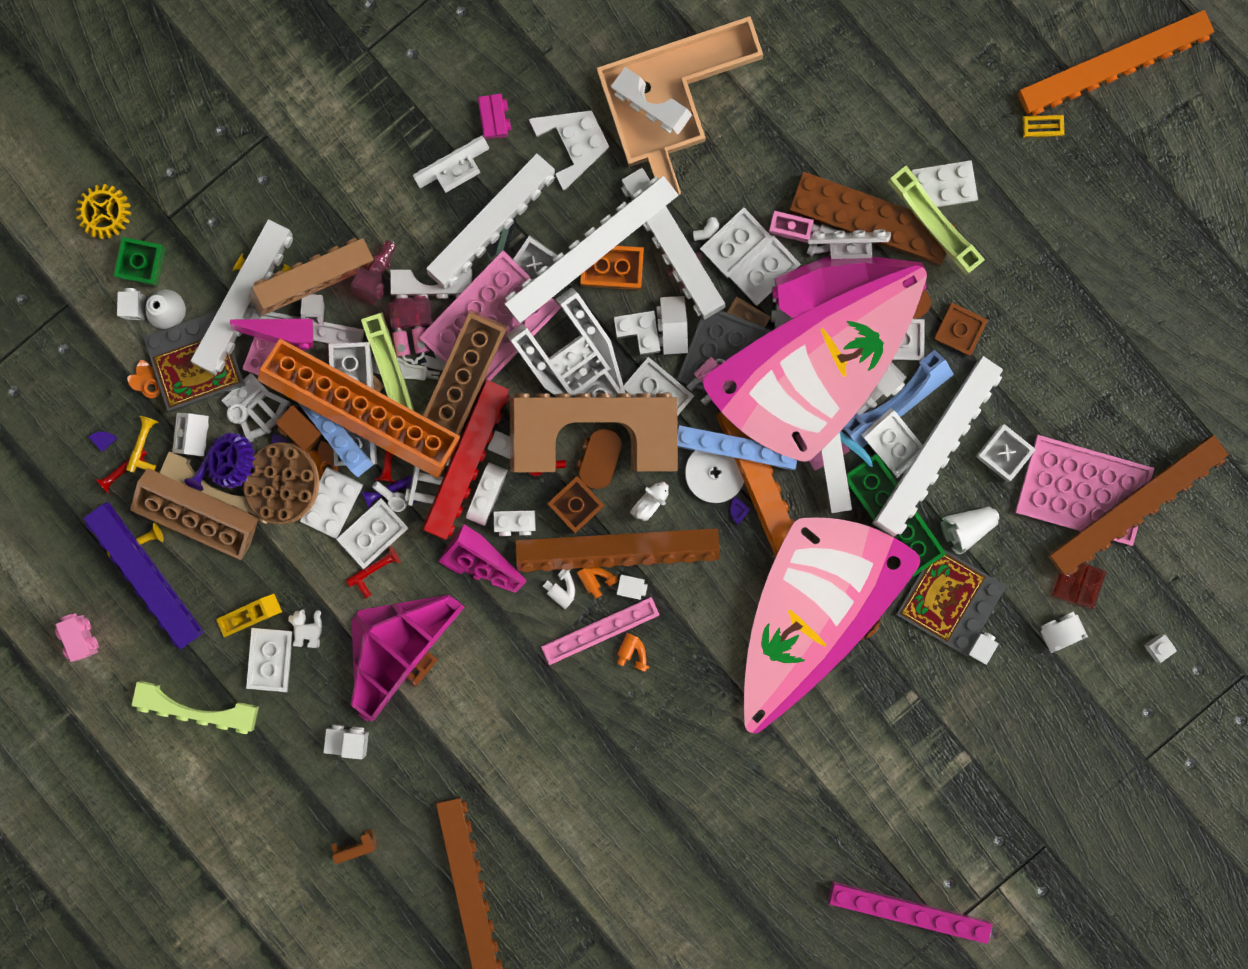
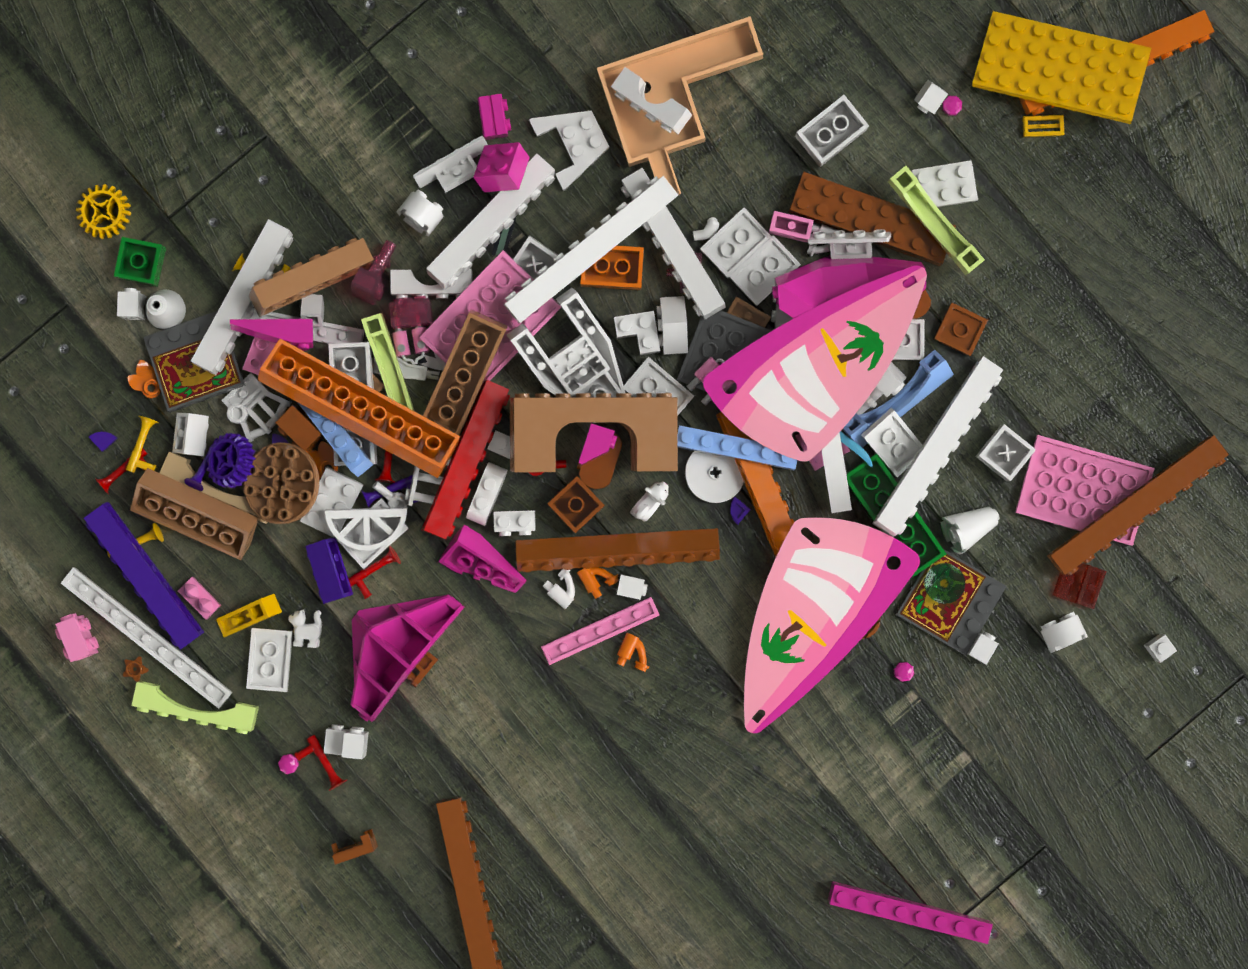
none -> white plate [61,567,233,709]
none -> dark orange plate [123,656,149,682]
none -> bright pink tile [178,577,221,620]
none -> dark pink tile [278,754,299,774]
none -> red piece [295,735,347,791]
none -> dark purple brick [305,537,353,604]
none -> white window [325,507,407,550]
none -> white brick [397,190,444,236]
none -> dark pink brick [474,142,530,192]
none -> dark pink slope [579,424,617,465]
none -> white brick [795,95,869,167]
none -> dark pink tile [894,662,914,682]
none -> white brick [914,80,948,114]
none -> clear green dish [924,563,965,604]
none -> dark pink tile [942,96,962,116]
none -> yellow plate [972,11,1151,124]

